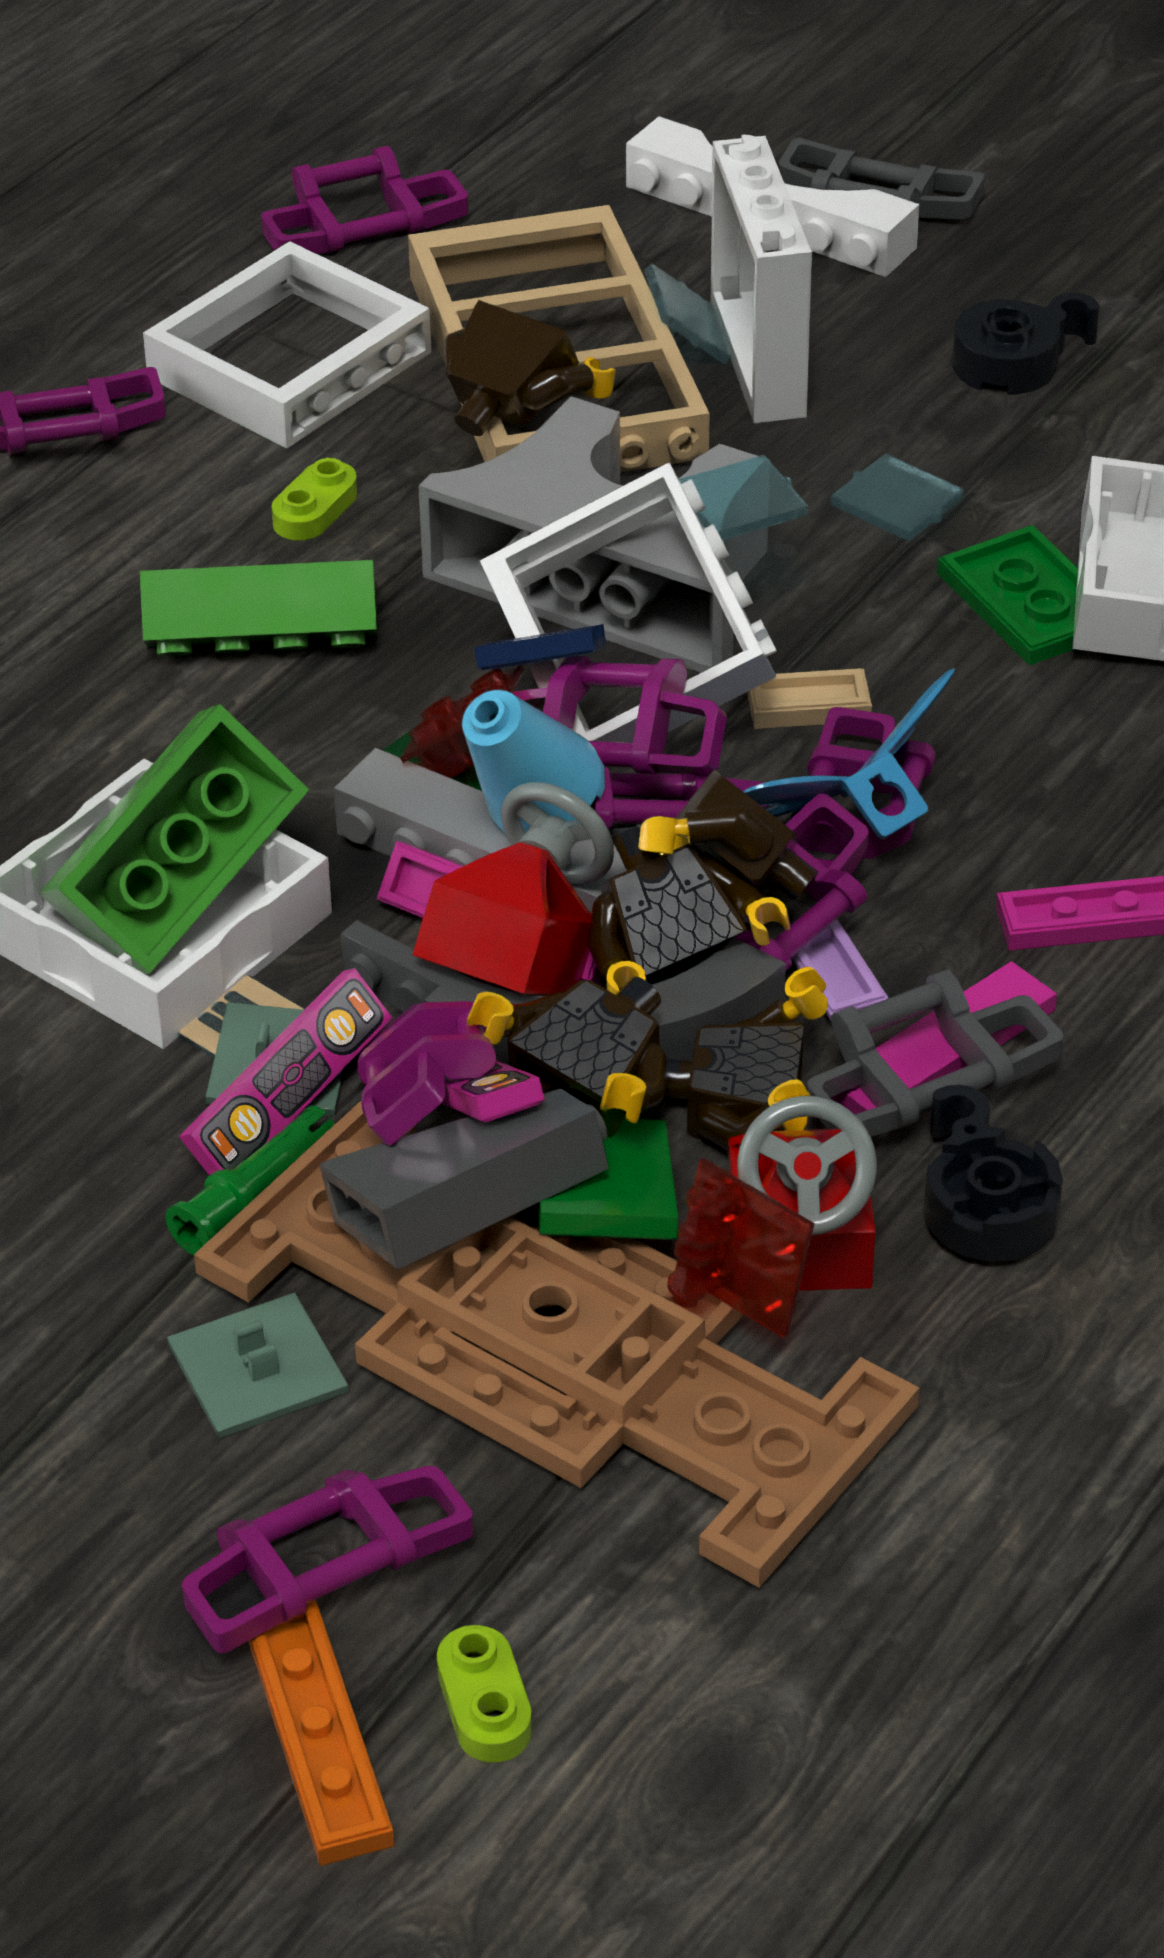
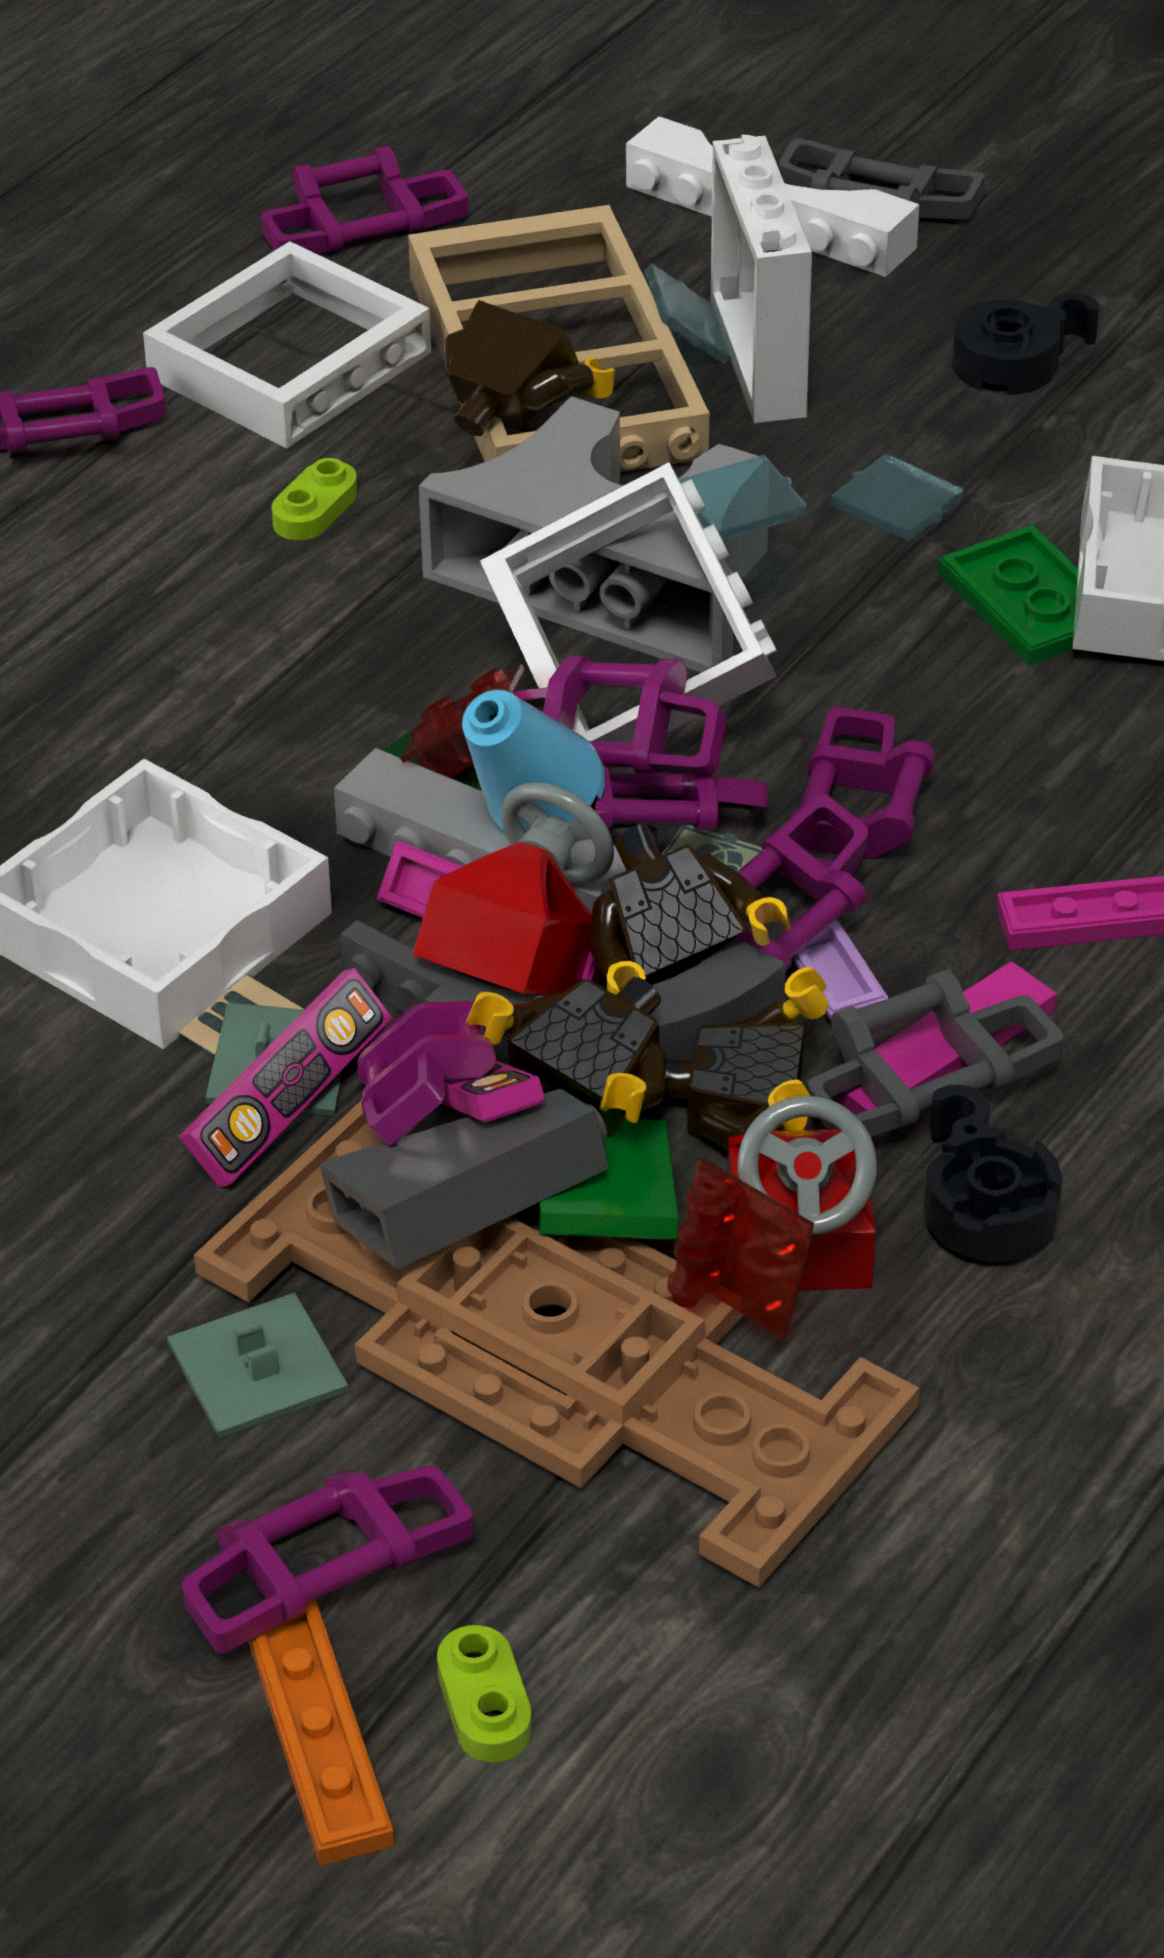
bright green slope [39,704,310,975] -> none
bright green slope [140,560,377,656] -> none
green pin [165,1105,335,1256] -> none
dark blue tile [474,624,607,671] -> none
dark brown torso [638,769,819,902] -> none
dark azure piece [743,668,955,839] -> none
tan tile [747,668,872,729] -> none

